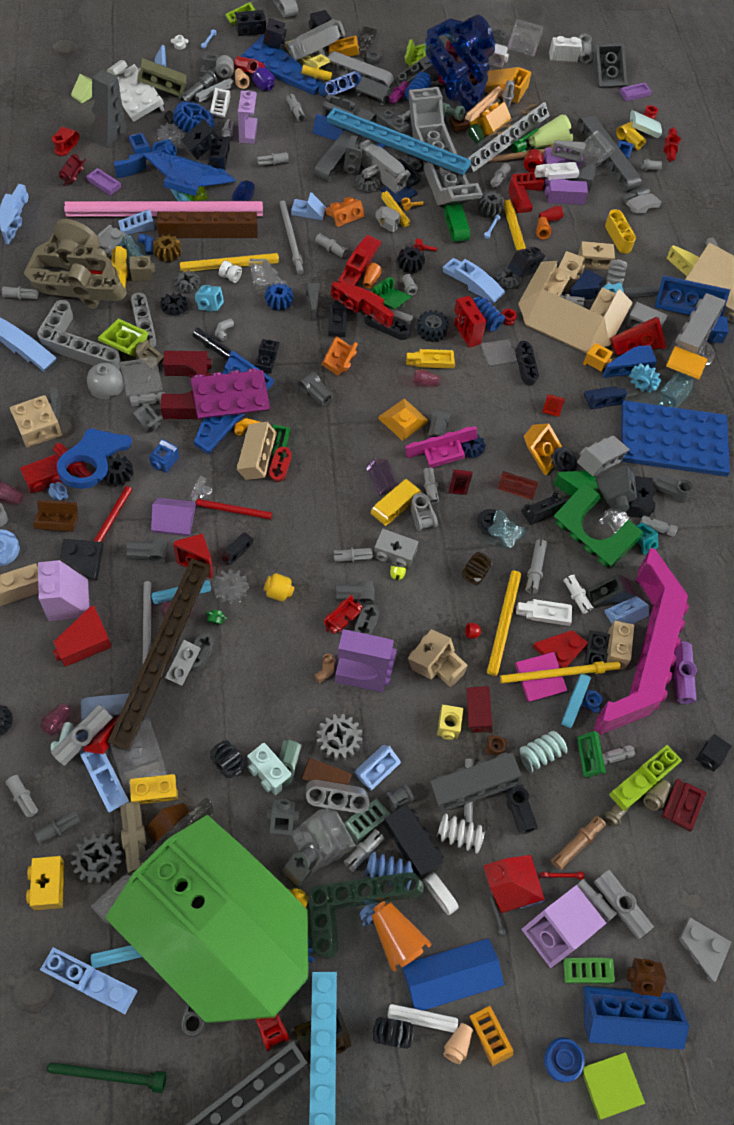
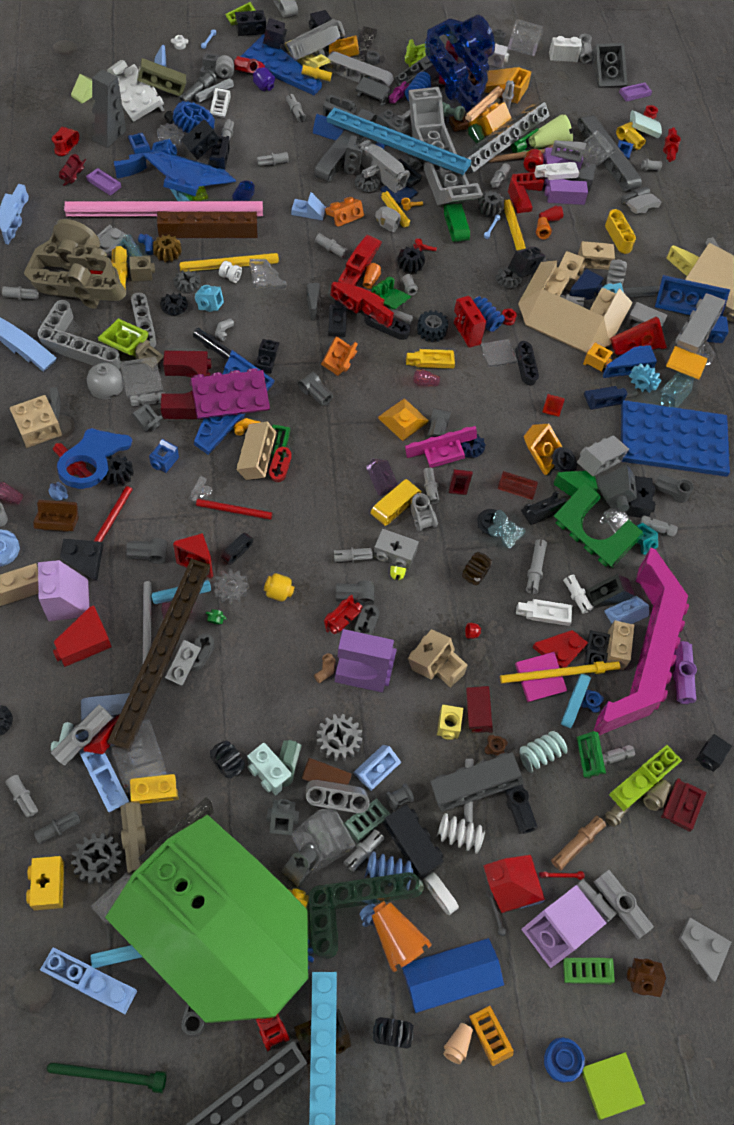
red brick [20,454,63,493] -> none
clear pink cone [40,703,71,736] -> none
light blue slope [118,210,154,234] -> none
reddish brown slope [146,803,196,847] -> none
medium lavender slope [151,498,196,536] -> none
light nougat cone [234,68,250,89] -> none
lavender panel [238,91,257,144] -> none
blue gear [265,282,293,312] -> none
light grey bar [279,201,304,275] -> none
blue beam [319,71,362,98] -> none
white axle [388,1004,458,1033] -> none
light blue slope [443,258,505,303] -> none
yellow axle [487,570,521,676] -> none
blue slope [583,986,689,1050] -> none

